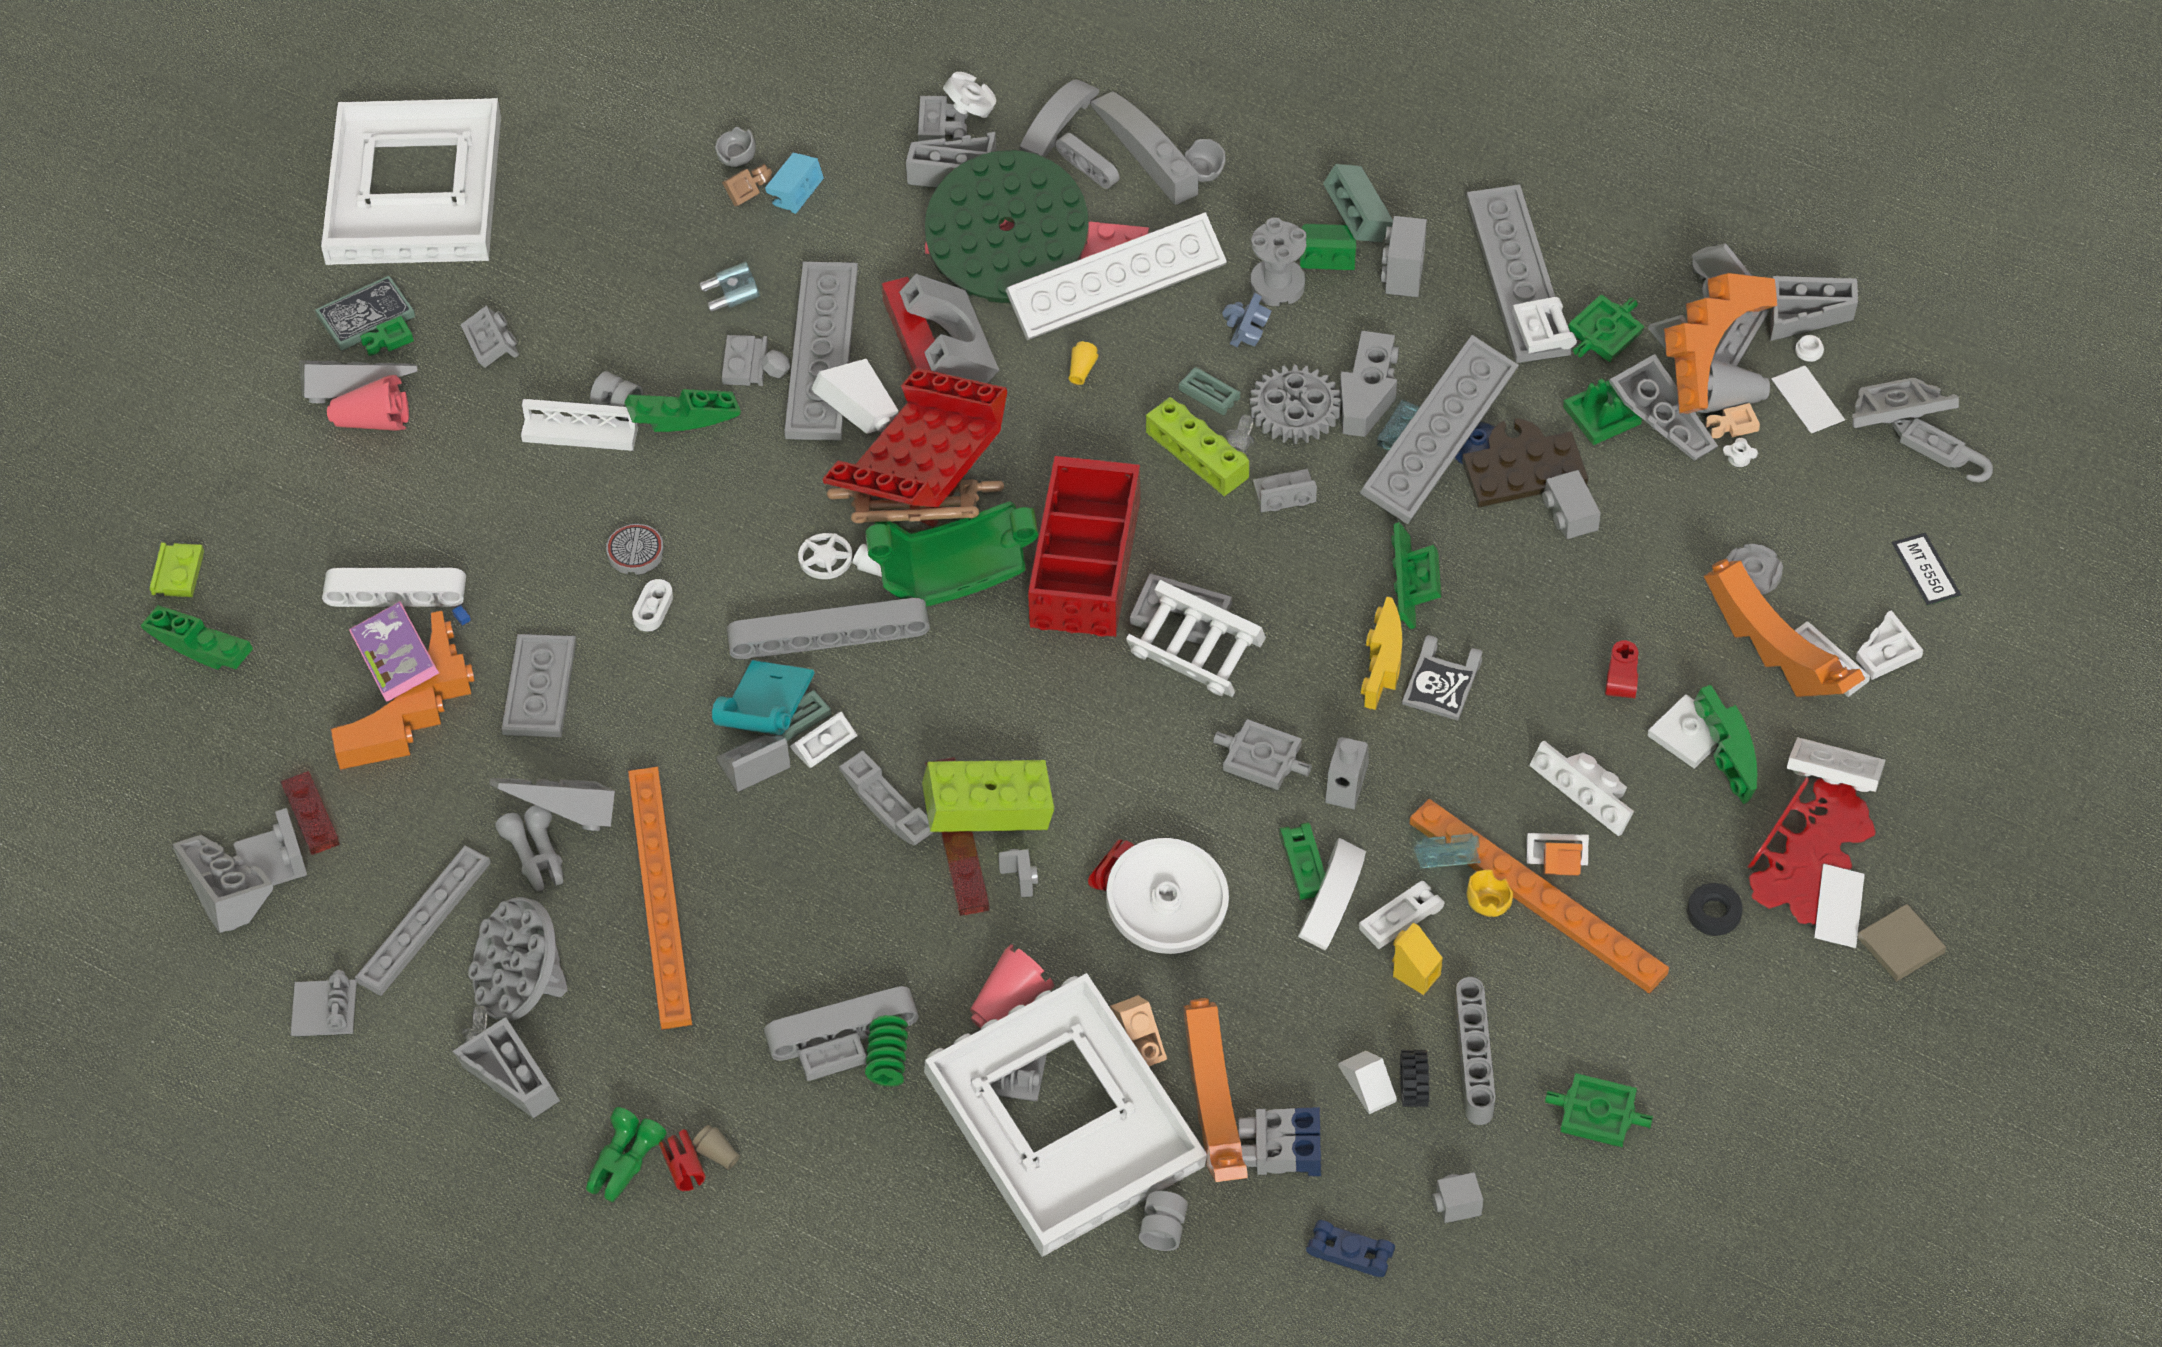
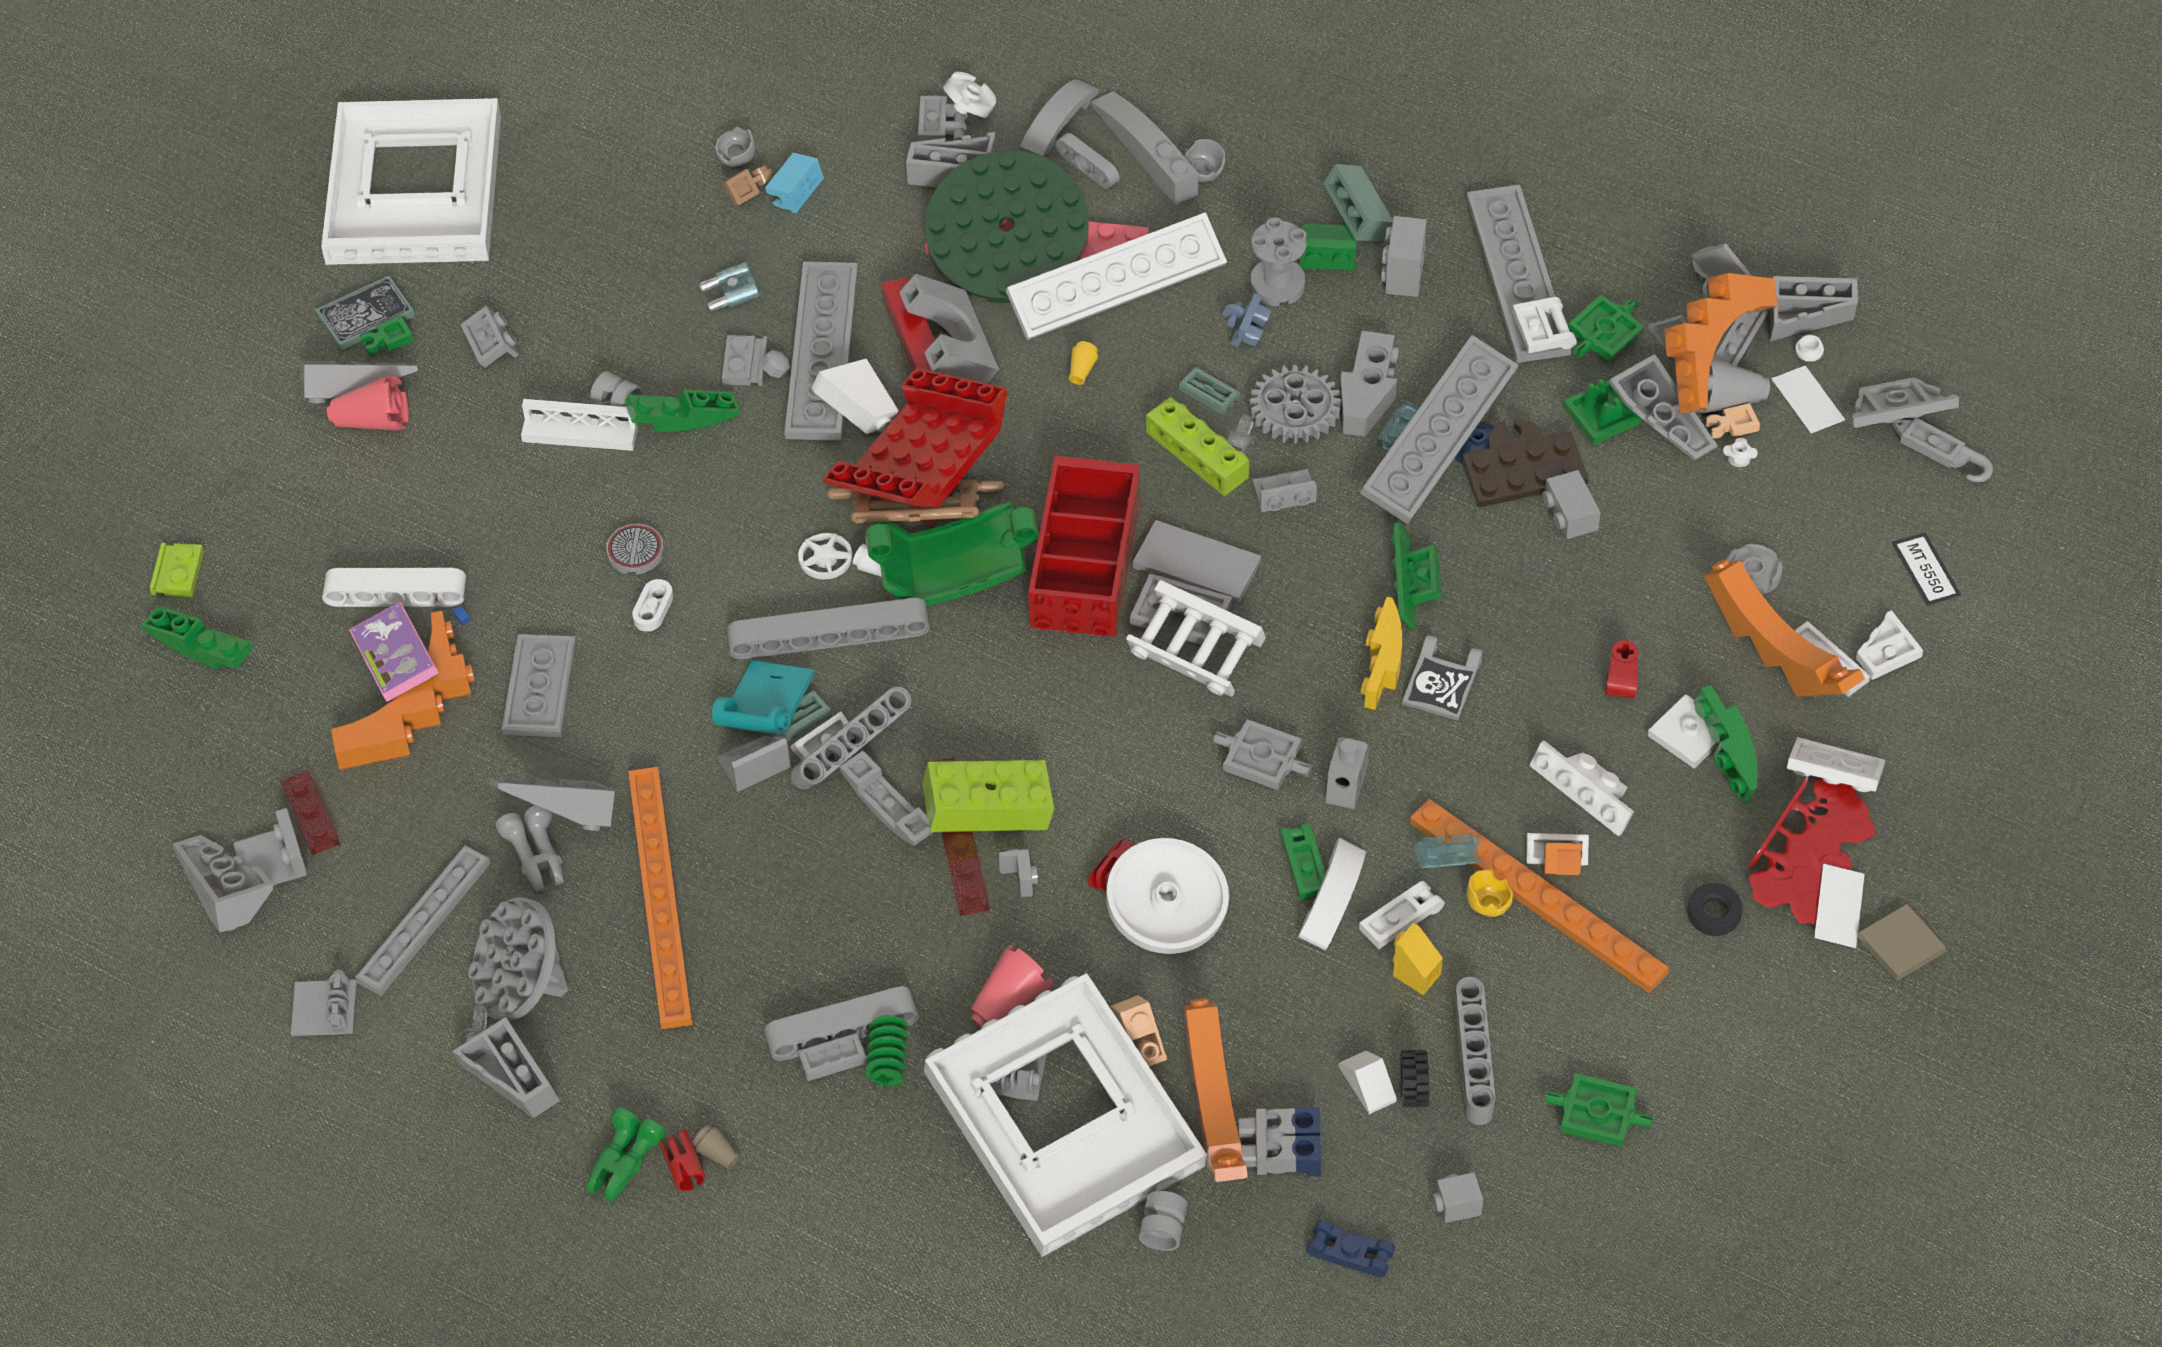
none -> light grey beam [791,687,911,789]
none -> light grey tile [1133,520,1262,604]

